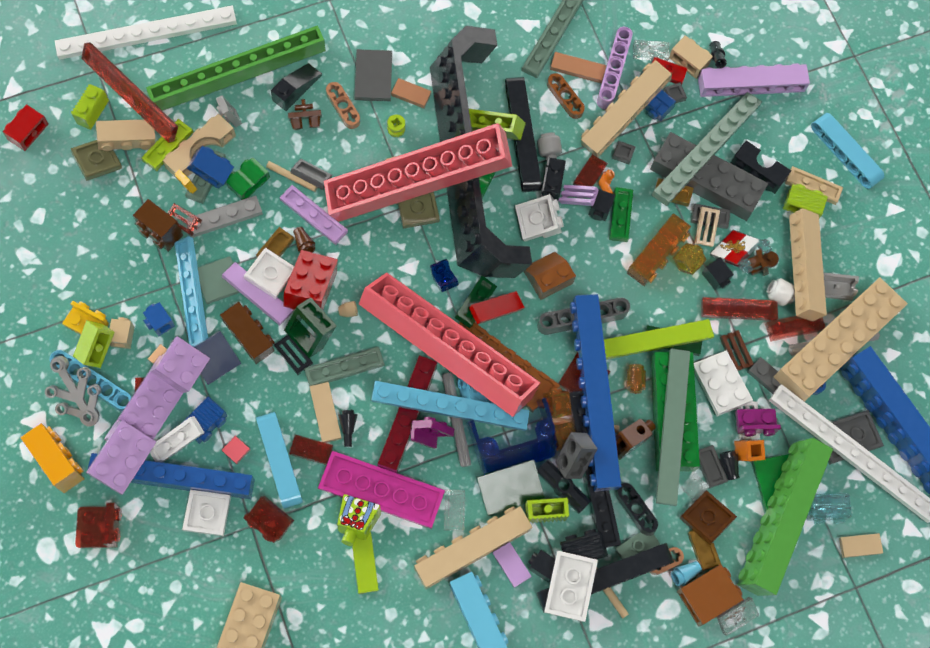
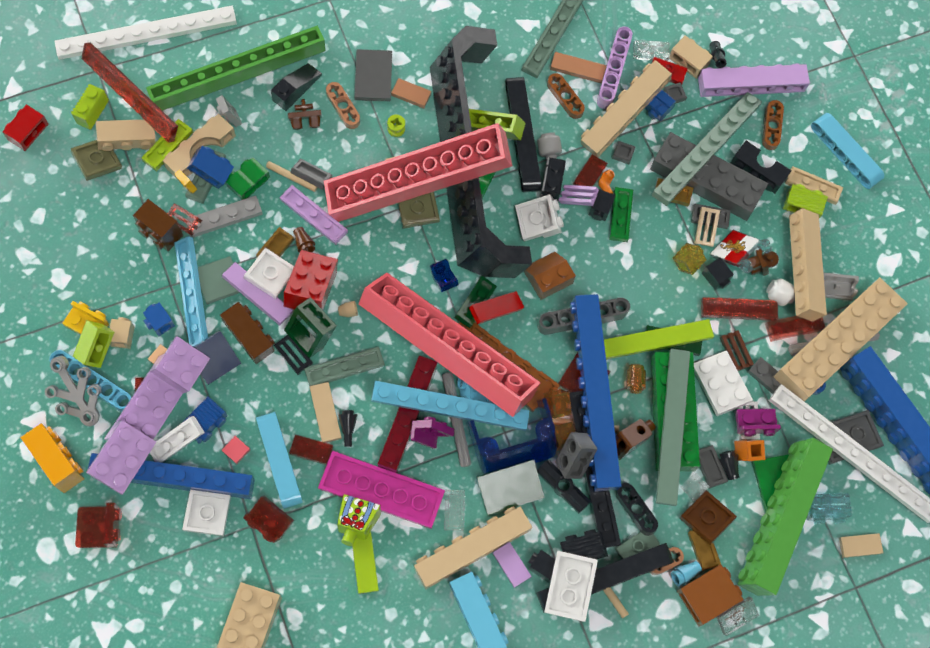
lime brick [525,498,569,524] -> none
clear orange brick [627,213,691,287] -> none
none -> dark orange beam [762,100,784,150]

